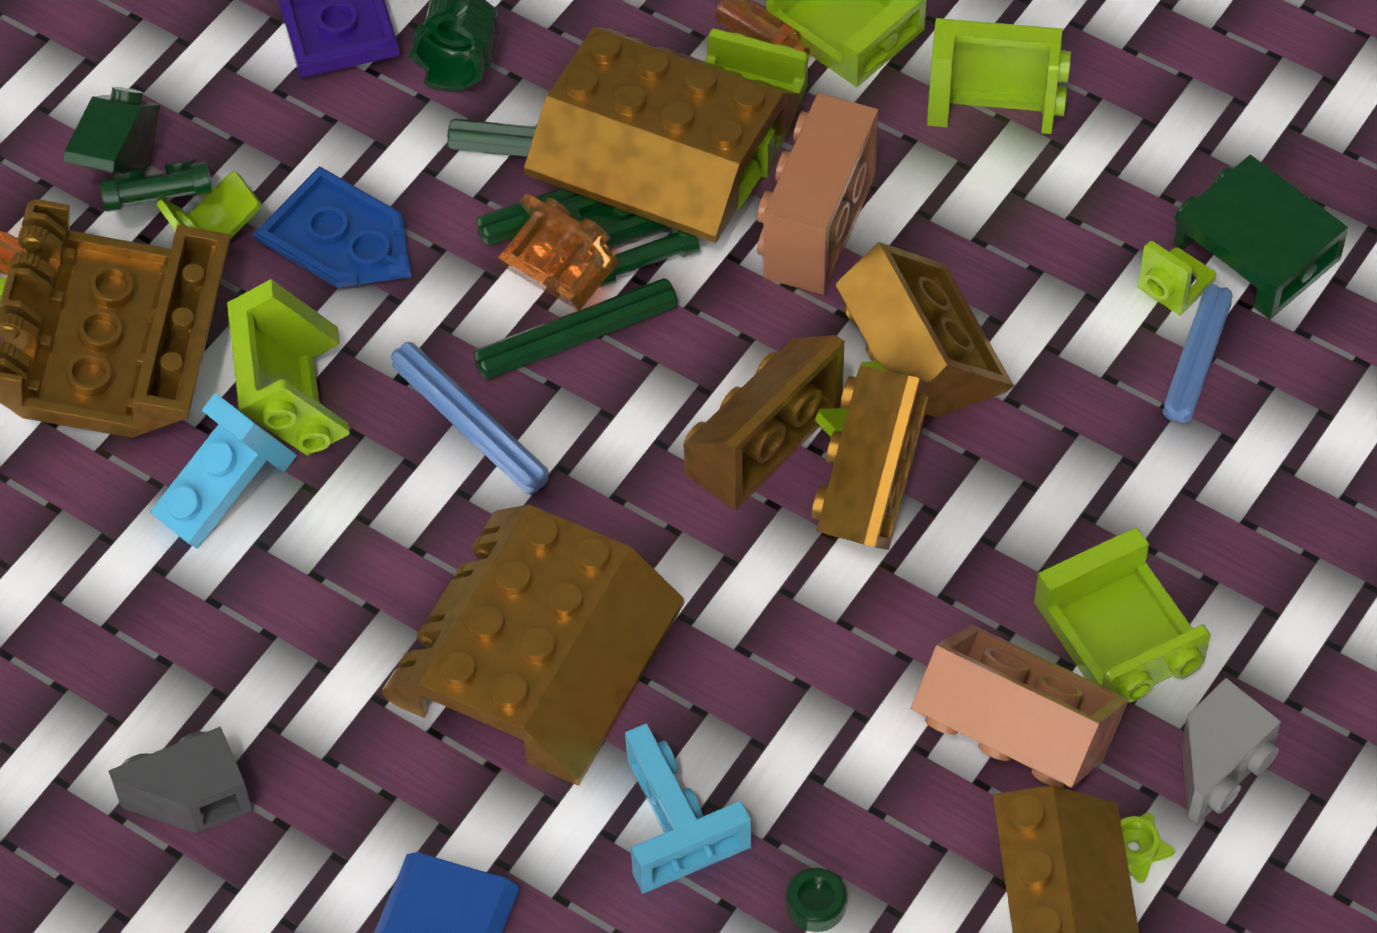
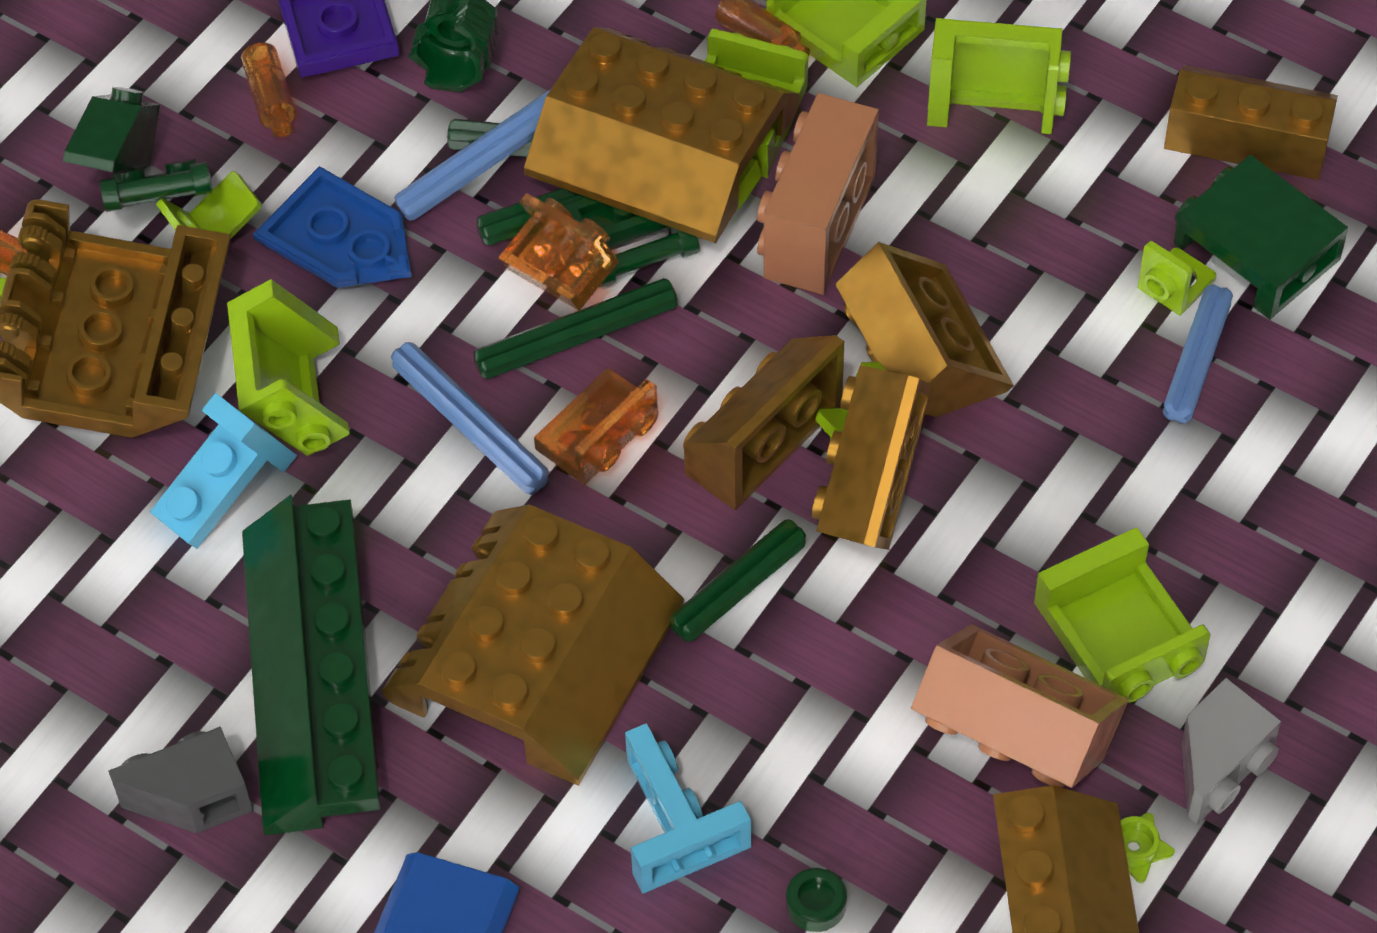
none -> clear orange cylinder [241,43,296,137]
none -> dark green slope [242,494,380,836]
none -> medium blue axle [394,89,551,221]
none -> clear orange bracket [534,368,659,485]
none -> dark green axle [670,519,806,642]
none -> pearl gold slope [1164,65,1338,180]

